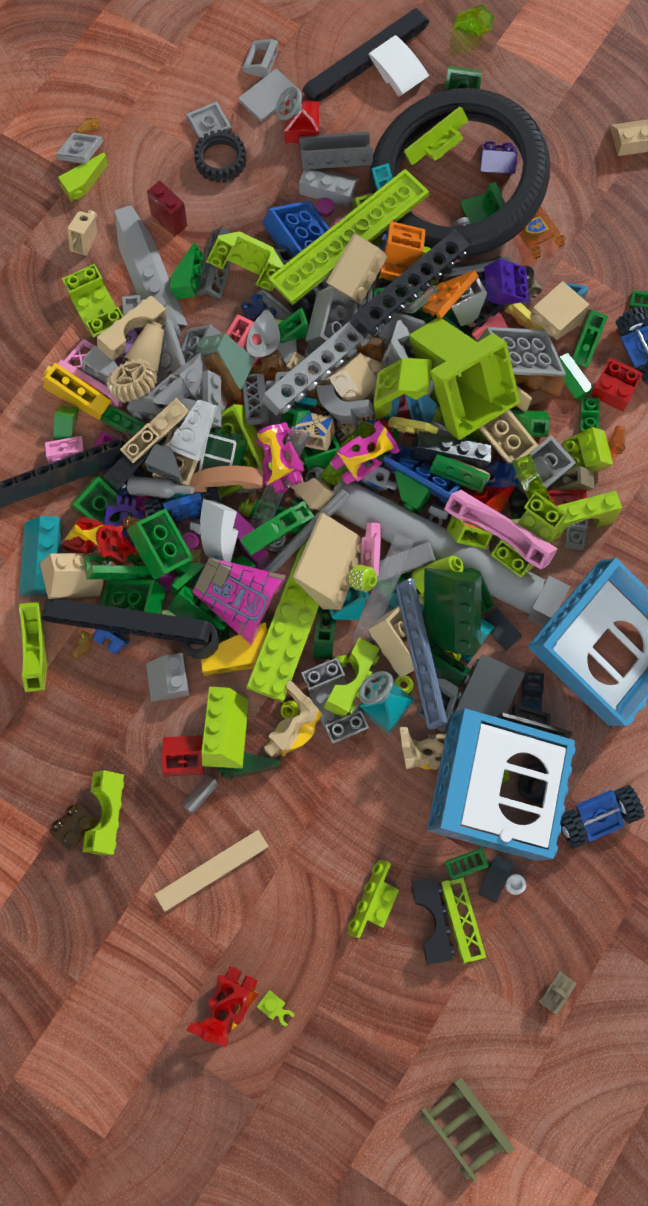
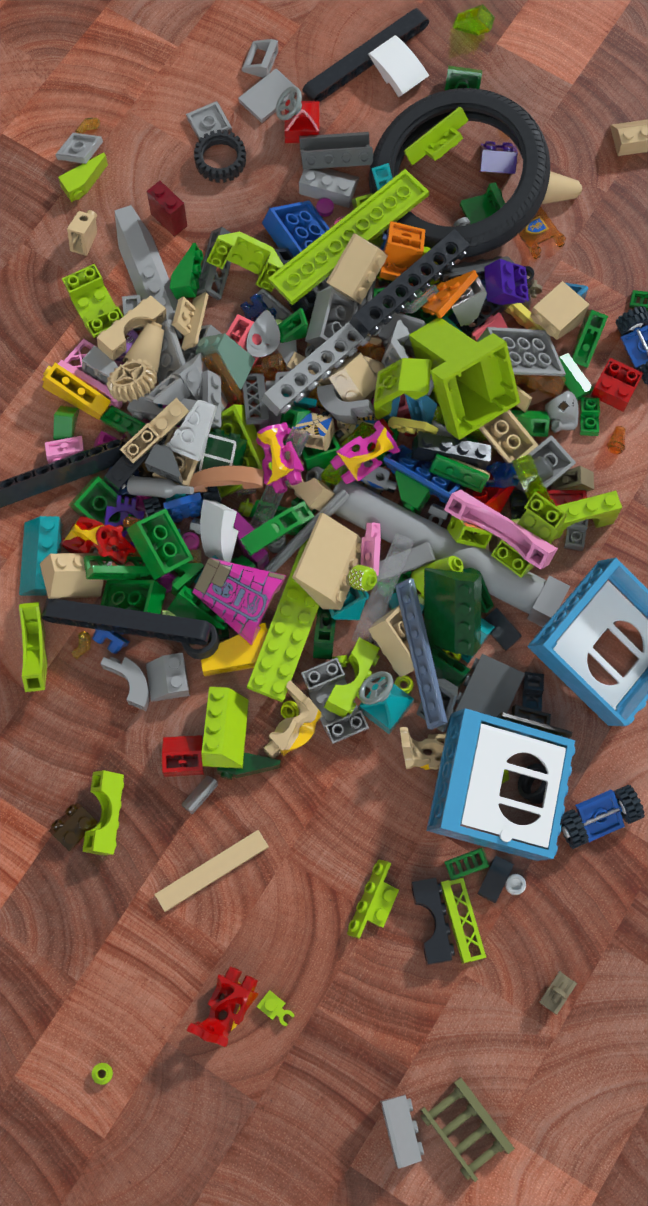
lime slope [562,427,613,473] -> none
none -> lime plate [92,1063,113,1085]
none -> light grey arch [101,657,150,711]
none -> tan bracket [172,292,209,351]
none -> light grey slope [380,1095,424,1169]
none -> tan cone [541,171,582,205]
none -> light grey piece [545,391,579,433]

